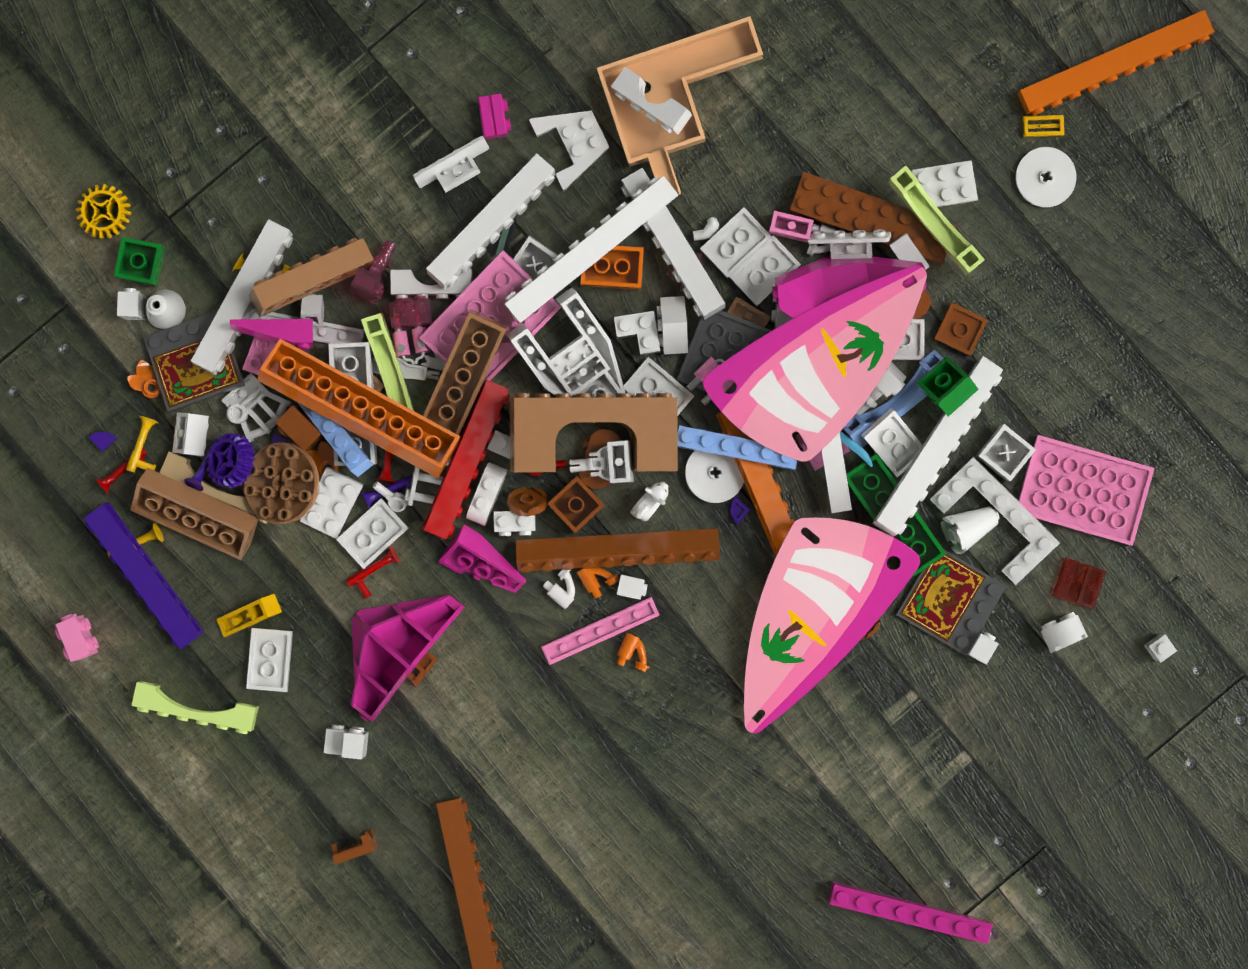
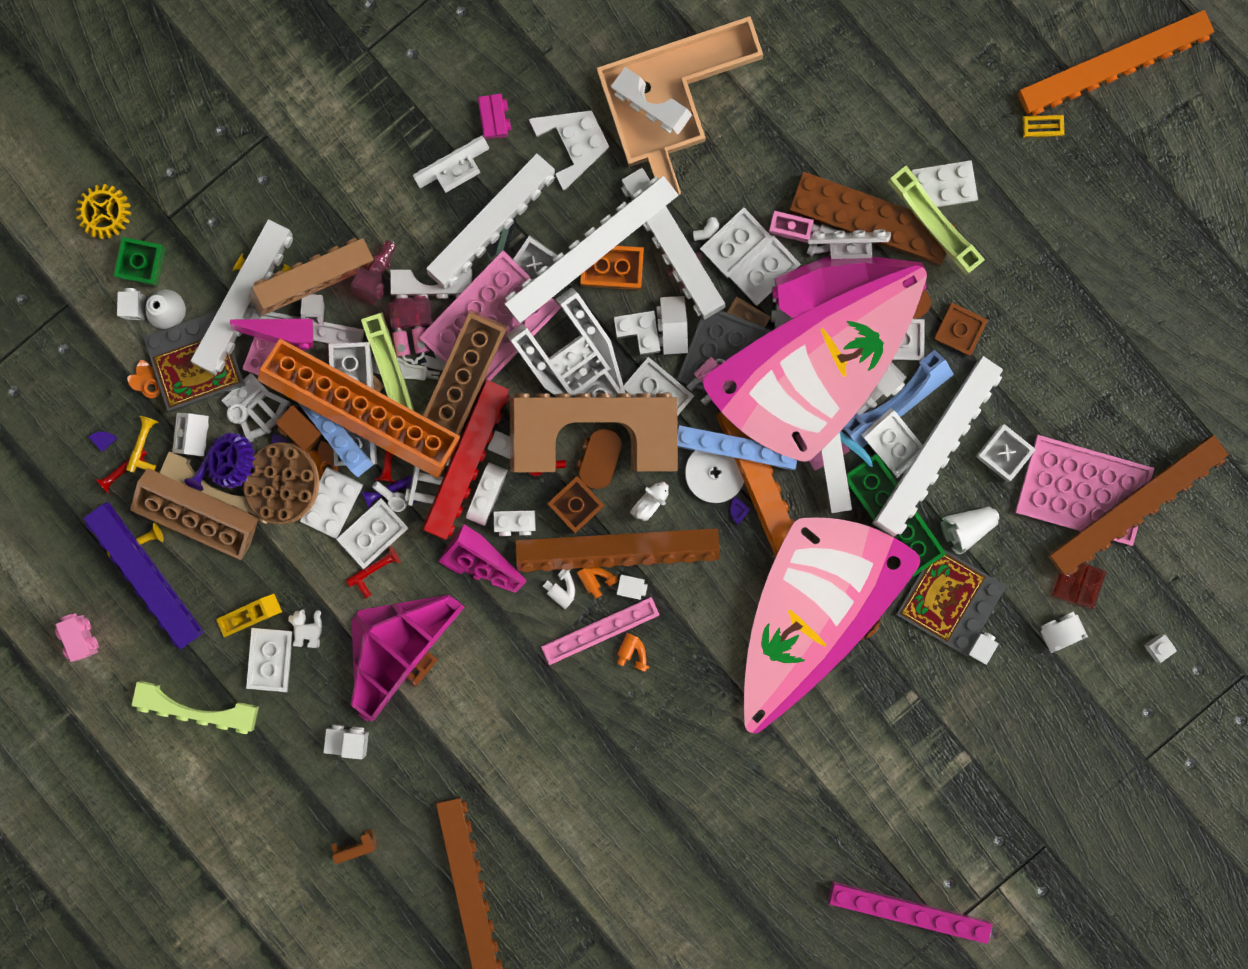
dark orange tile [507,487,548,516] -> none
white brick [570,441,634,483] -> none
white tile [889,233,929,270] -> none
green brick [917,356,979,417] -> none
white plate [930,456,1060,585] -> none
white piece [1016,147,1076,208] -> none
none -> white animal [288,609,322,648]
none -> dark orange brick [1047,435,1229,576]

